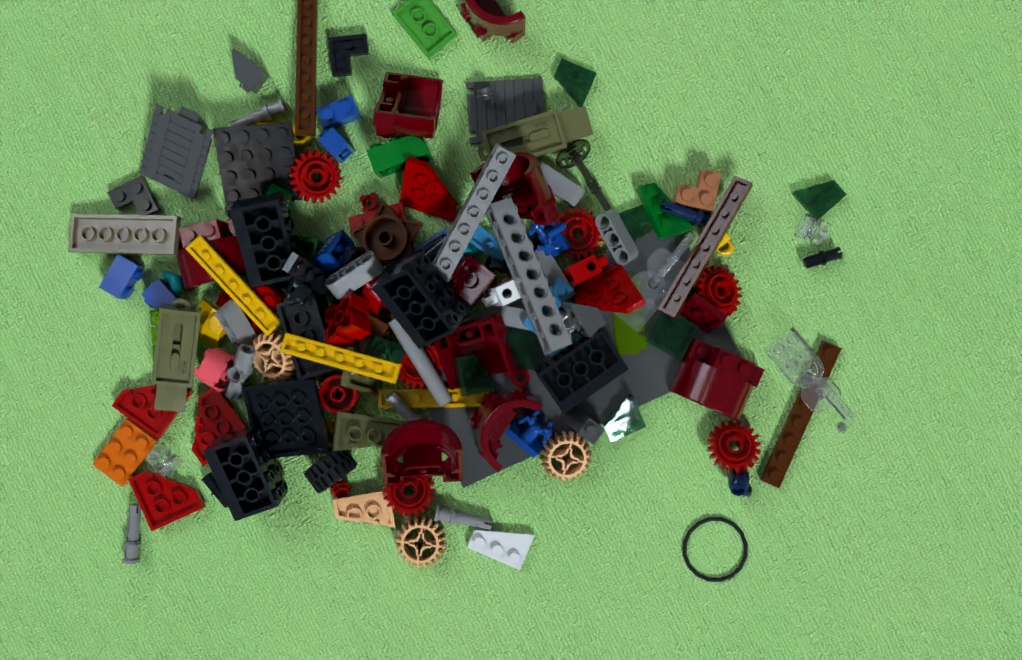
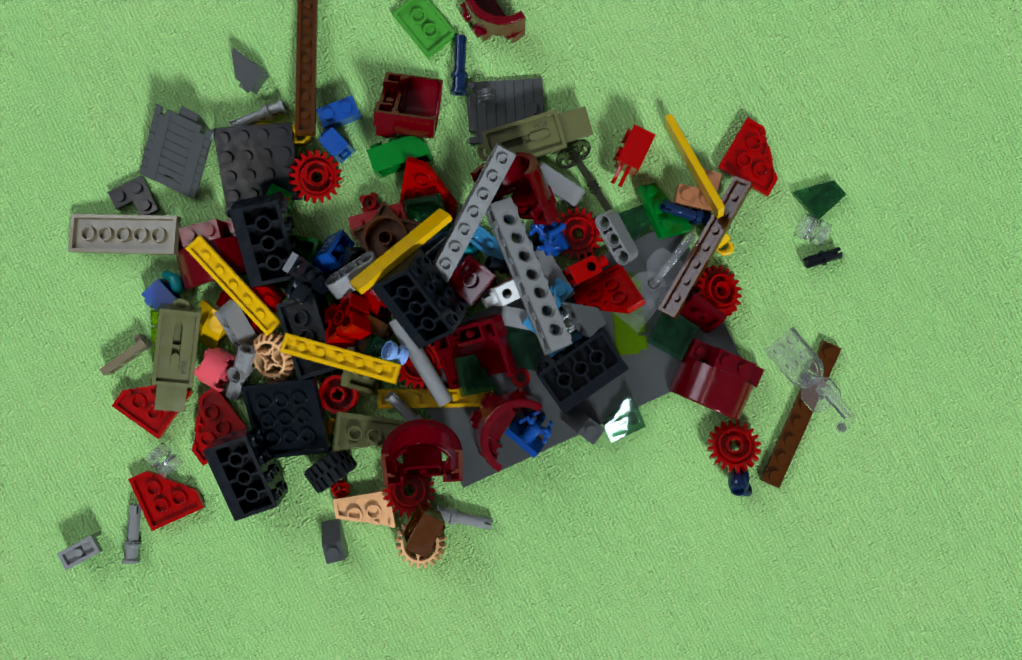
orange plate [92,418,159,487] -> none
blue brick [99,254,145,299] -> none
black axle [201,472,228,508] -> none
black plate [328,34,370,78] -> none
white wing [467,528,535,570] -> none
light nougat gear [540,430,592,482] -> none
clear green wing [554,58,597,108] -> none
black piece [683,517,748,582] -> none
none -> light grey panel [57,531,103,570]
none -> dark tan hinge [100,334,153,376]
none -> dark grey slope [321,519,349,564]
none -> yellow tile [349,208,453,295]
none -> light blue wheel [381,341,409,365]
none -> reddish brown brick [402,502,445,558]
none -> clear green plate [403,193,452,233]
none -> dark blue pin [450,35,468,96]
none -> red brick [611,124,656,187]
none -> yellow tile [665,114,725,219]
none -> red plate [717,117,778,197]

